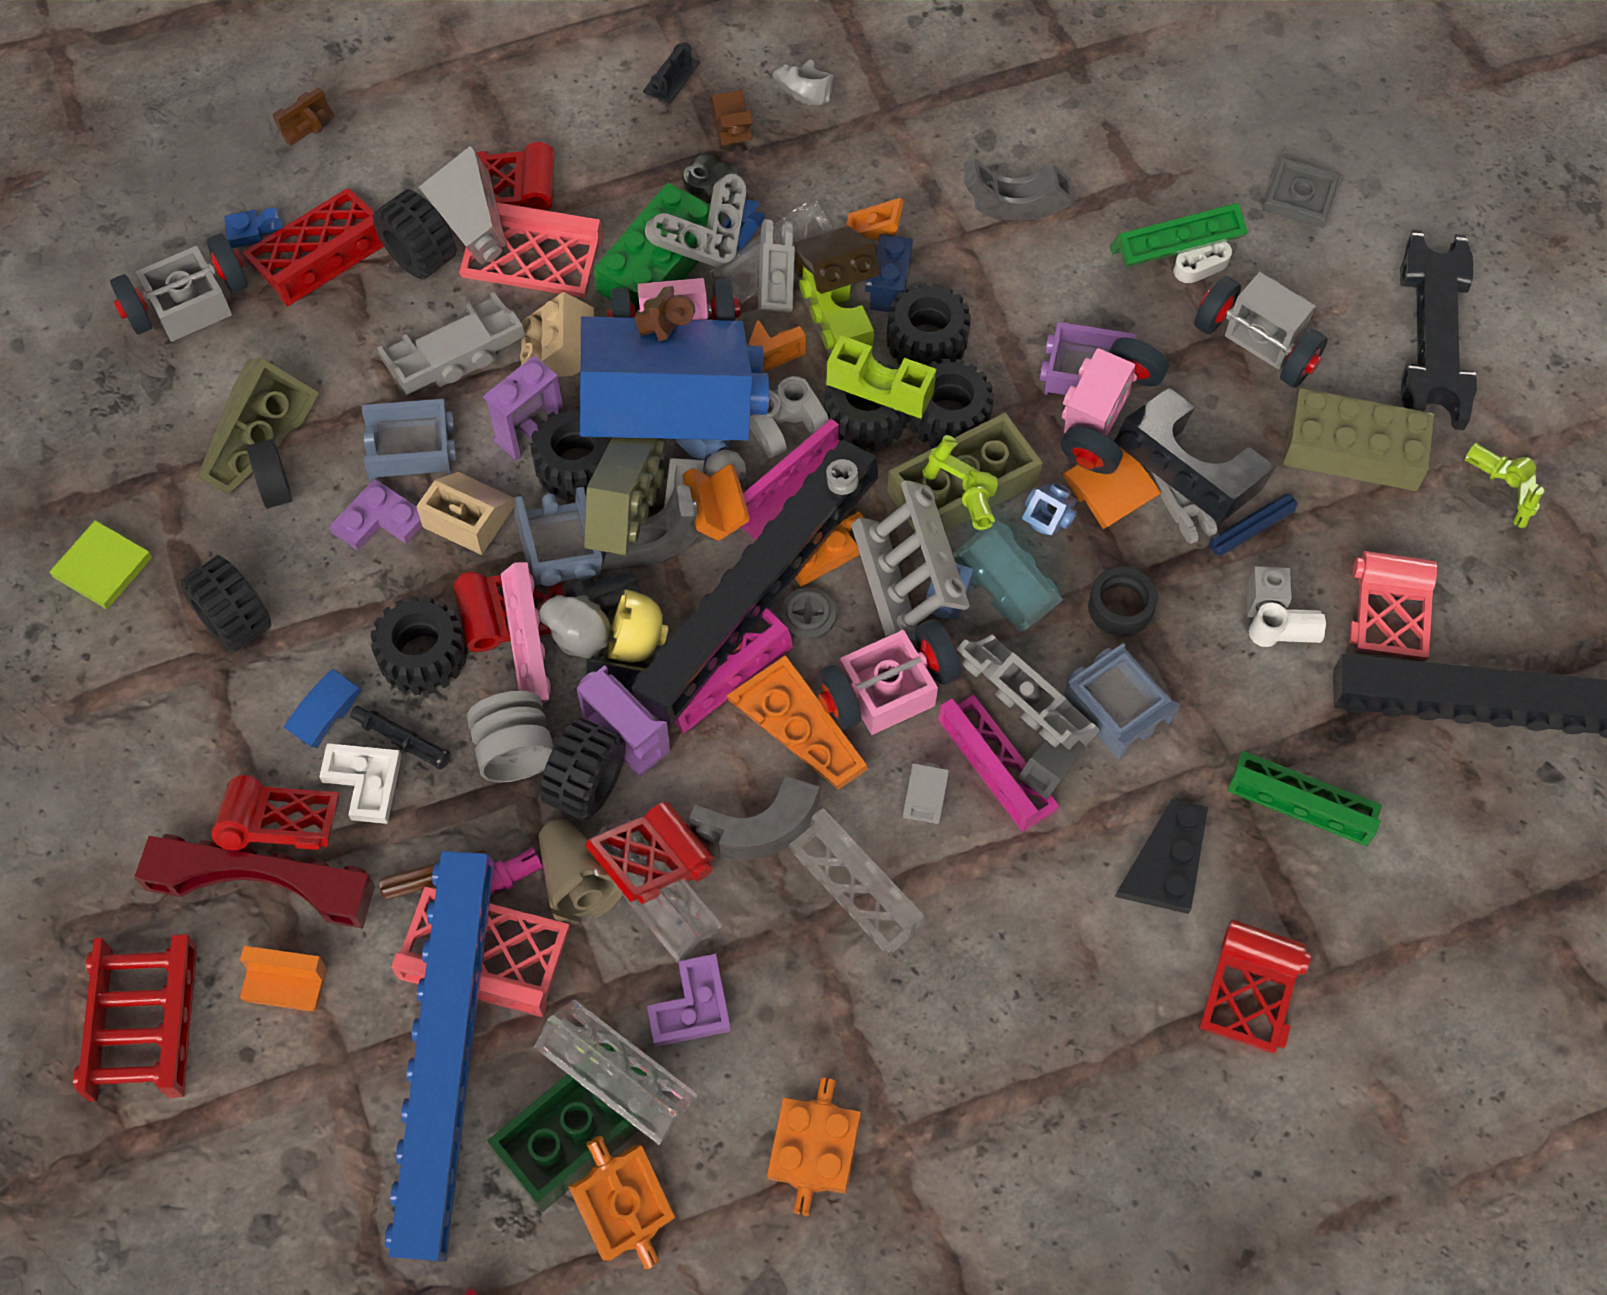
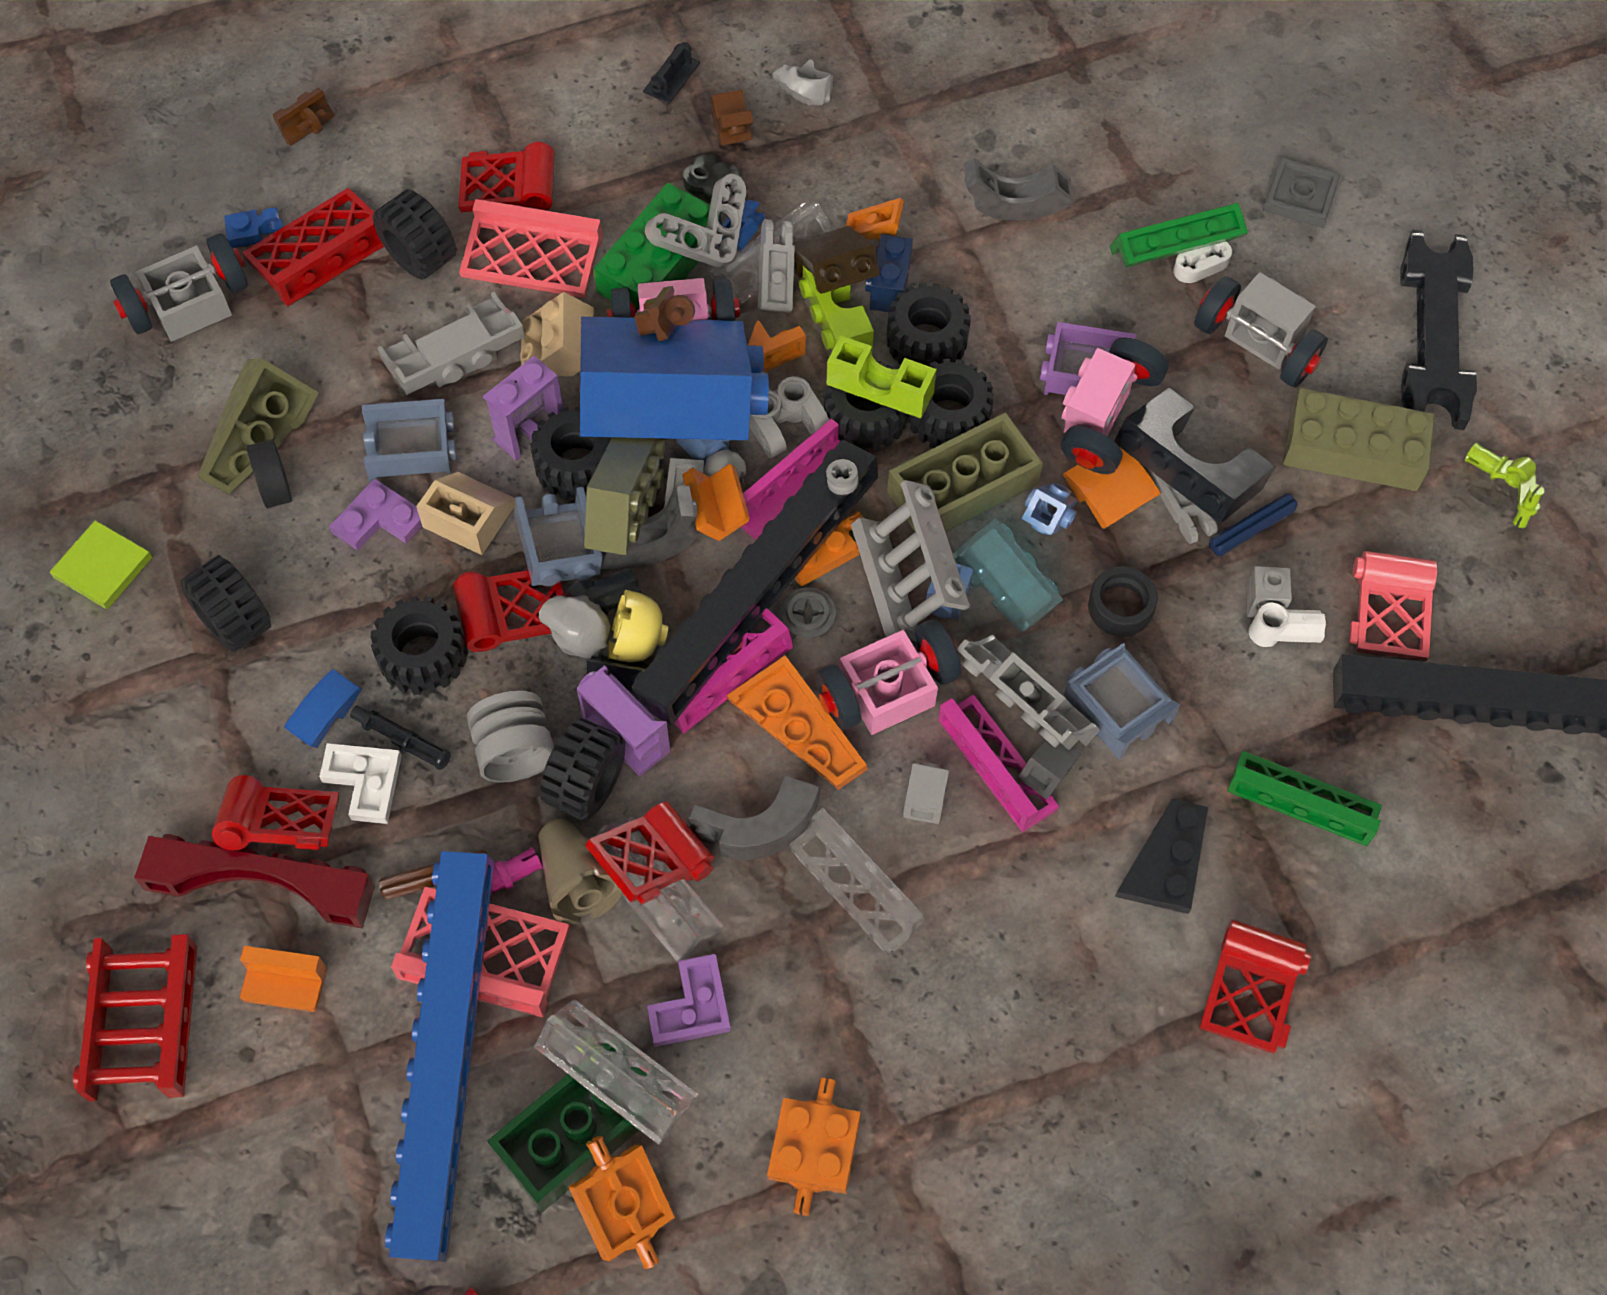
light grey slope [419,146,506,265] -> none
bright pink plate [501,562,551,704] -> none
lime pin [922,435,998,530] -> none

